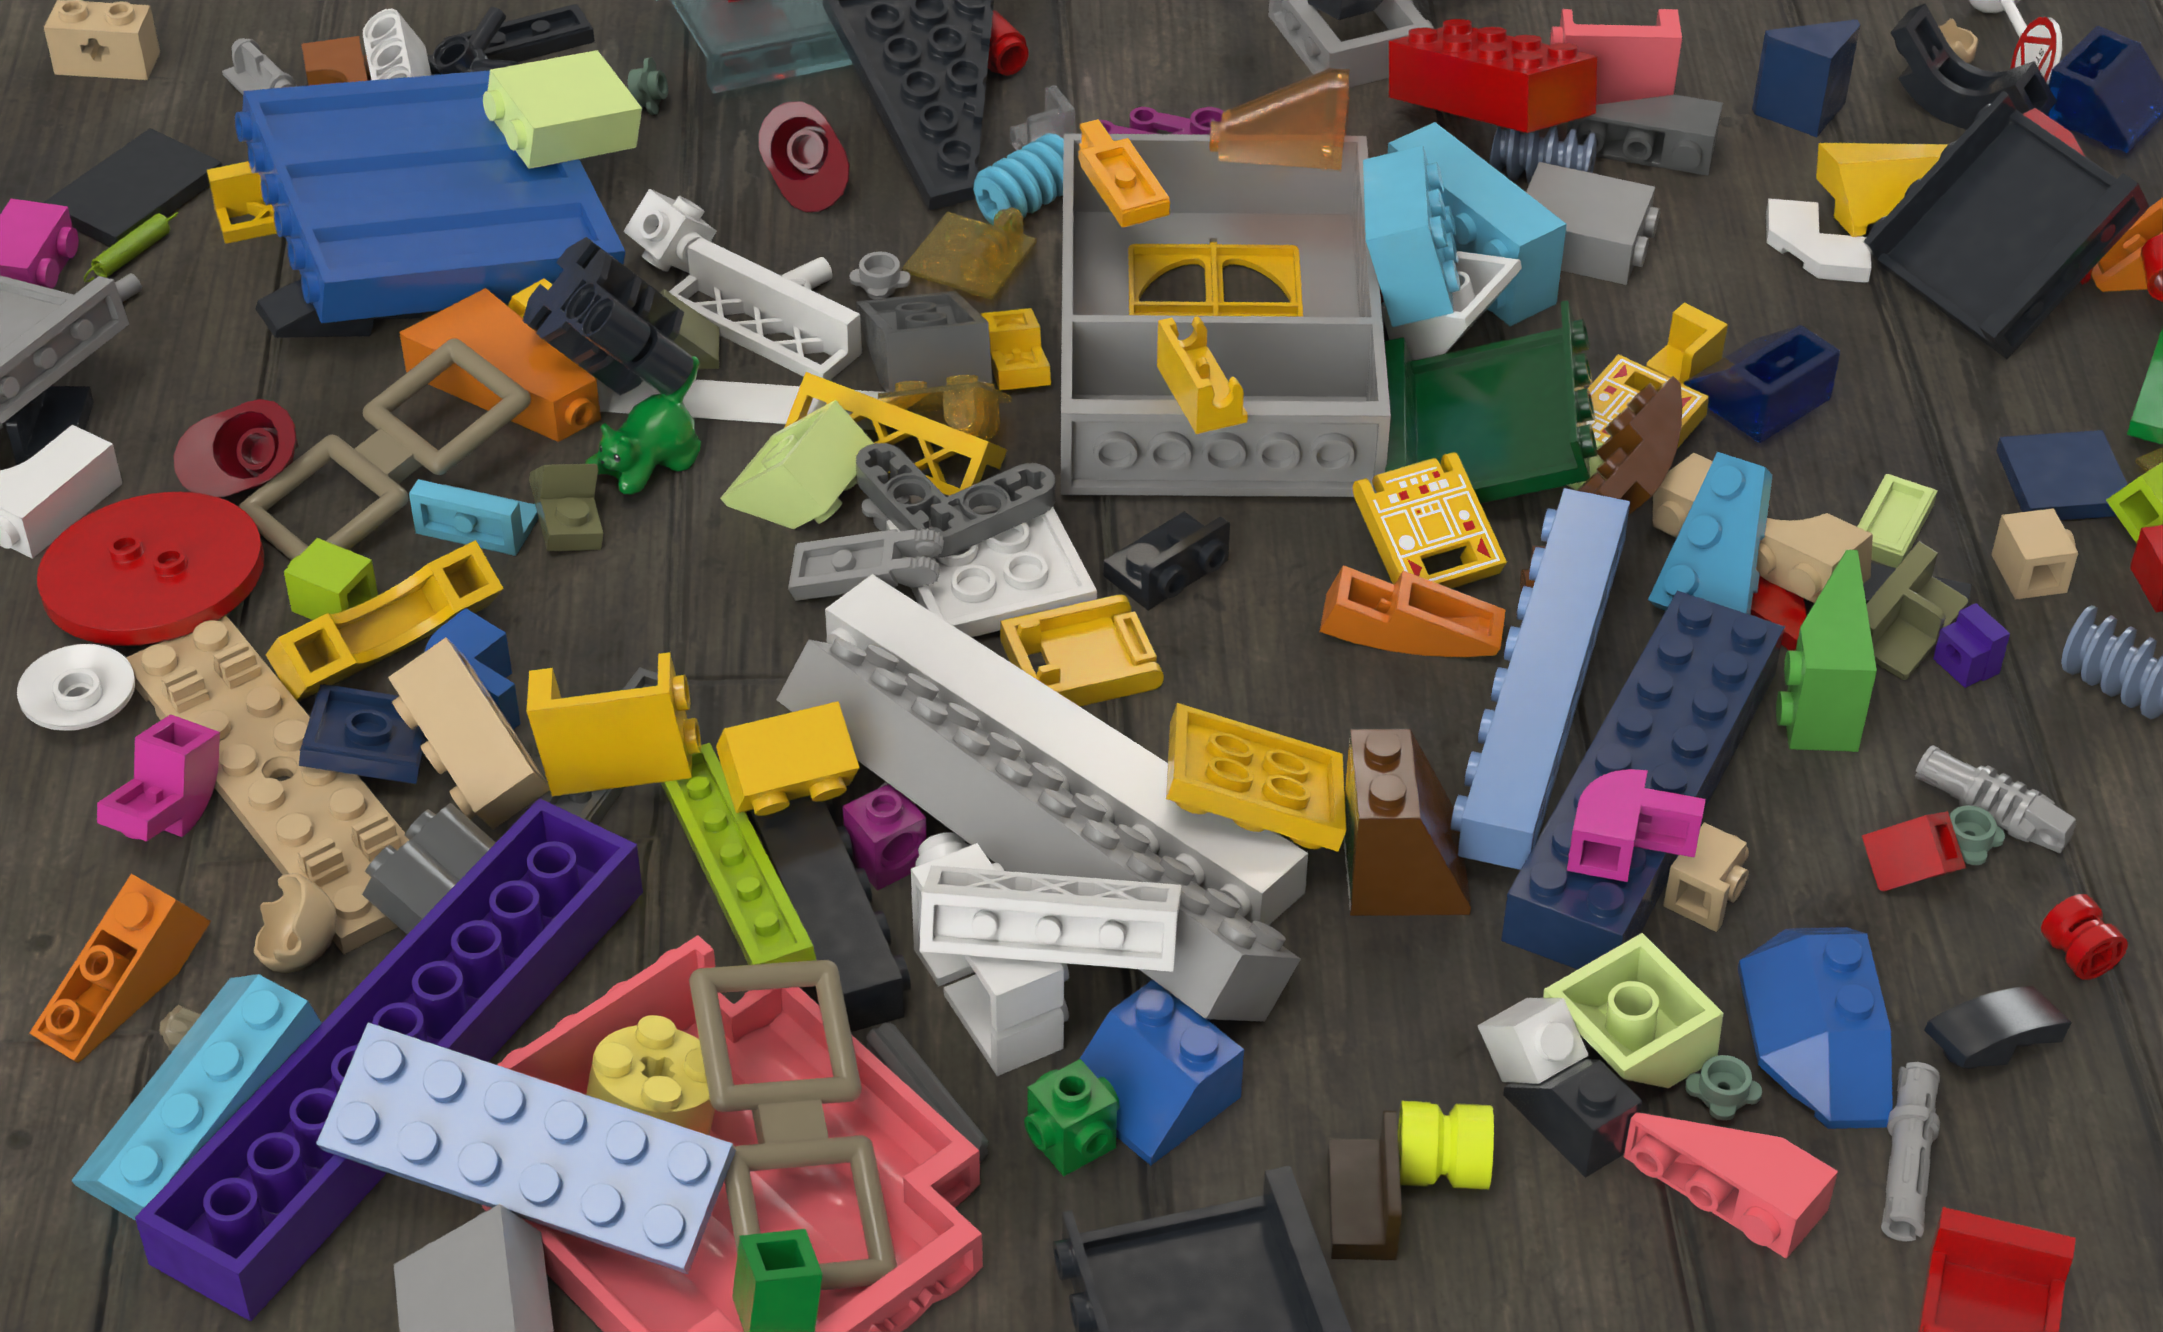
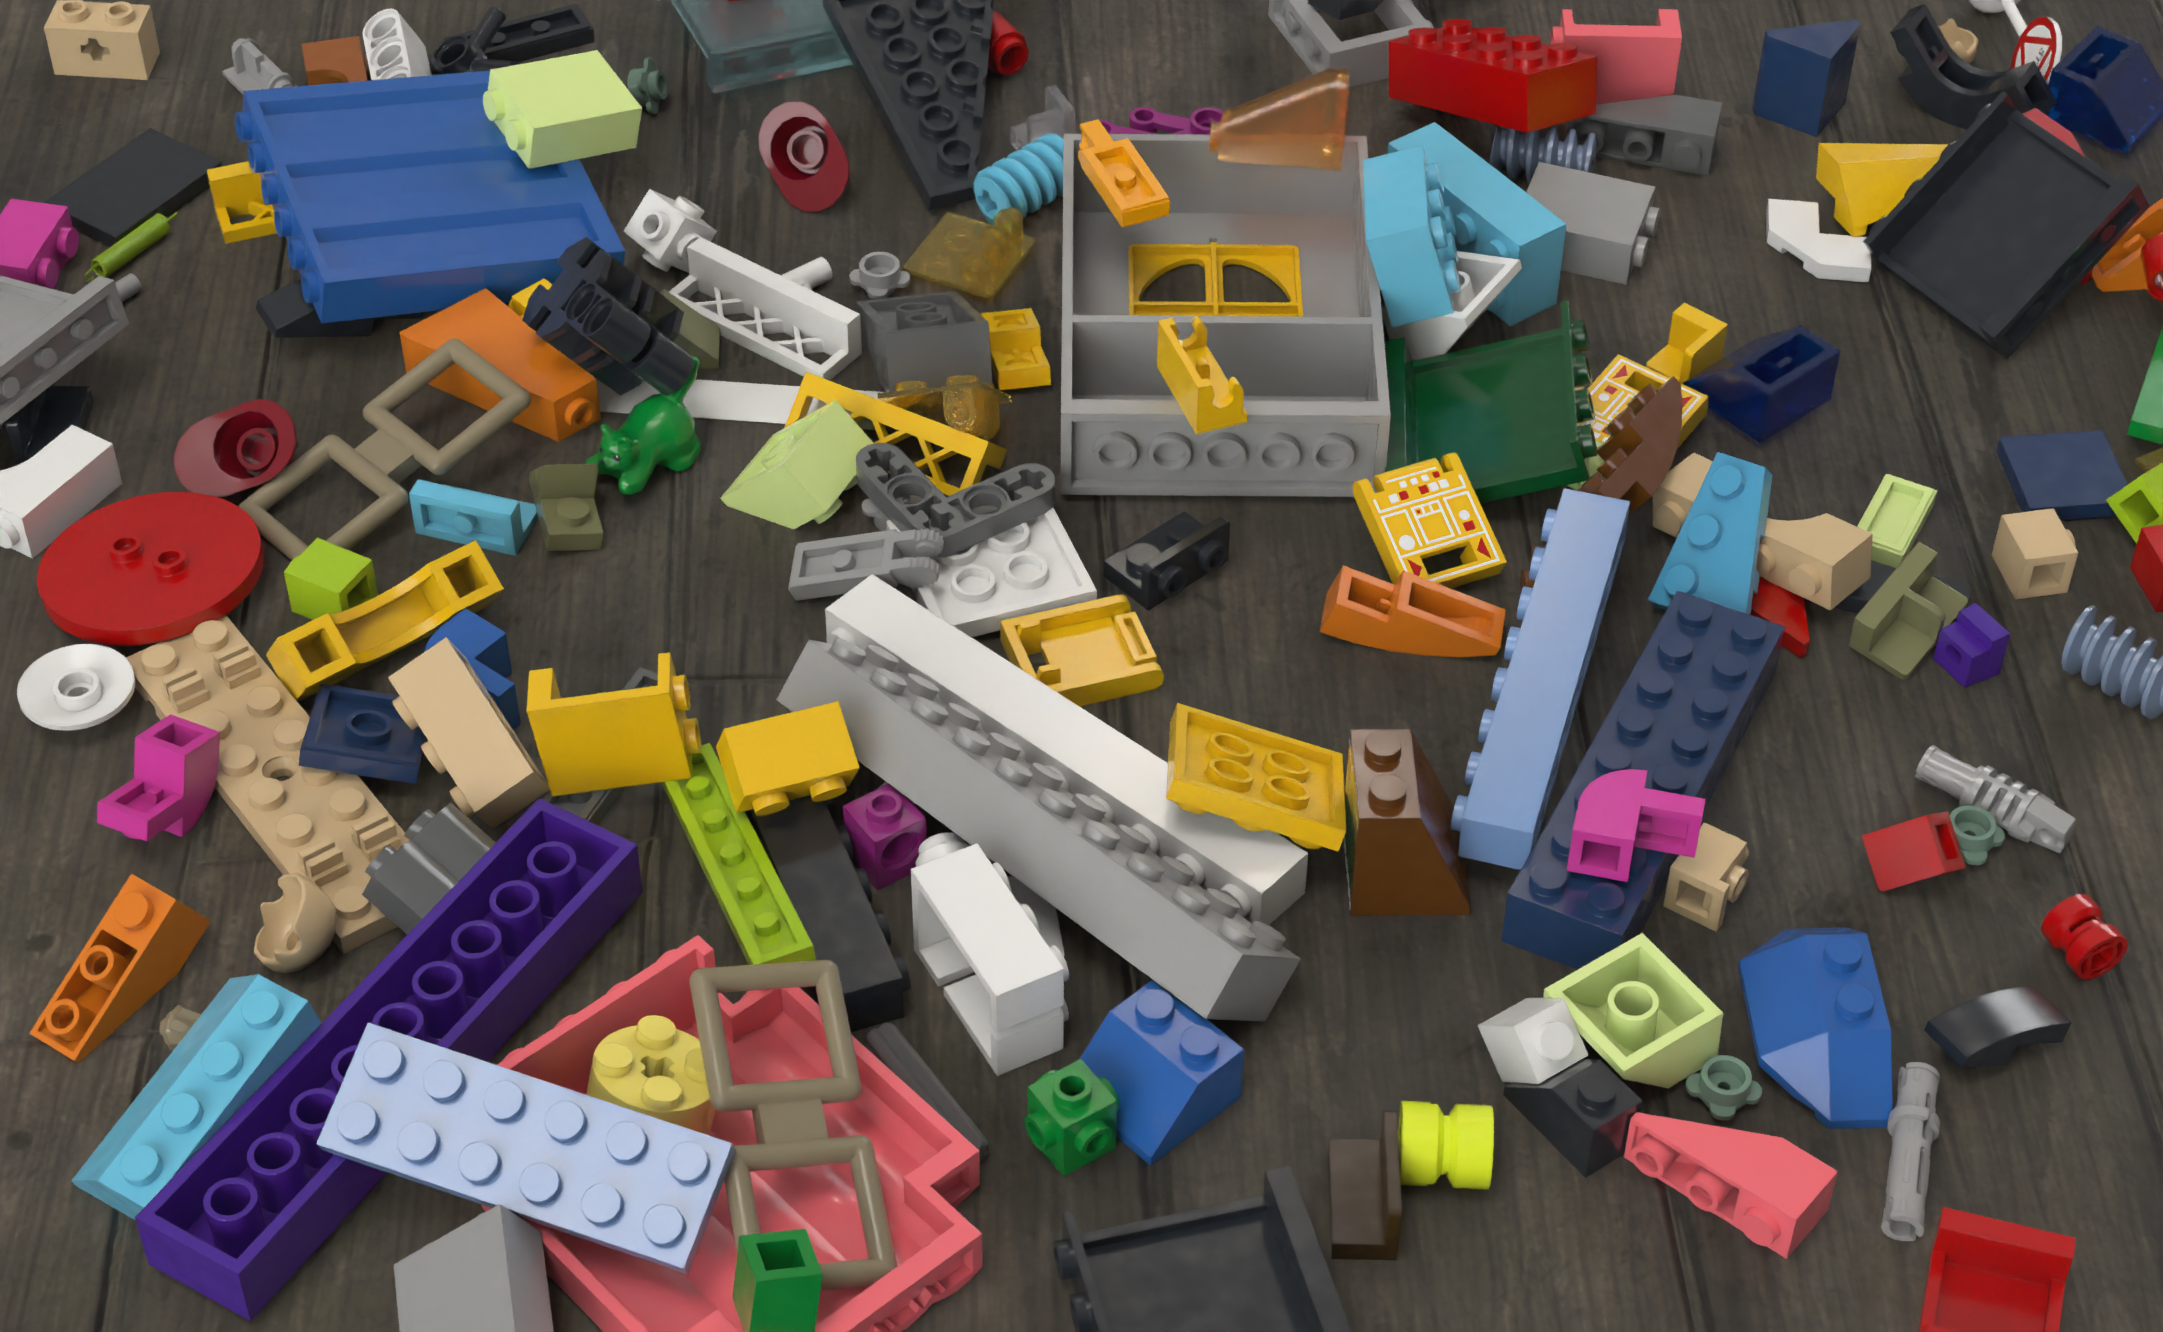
white fence [919,865,1181,972] -> none
bright green slope [1776,550,1877,752] -> none

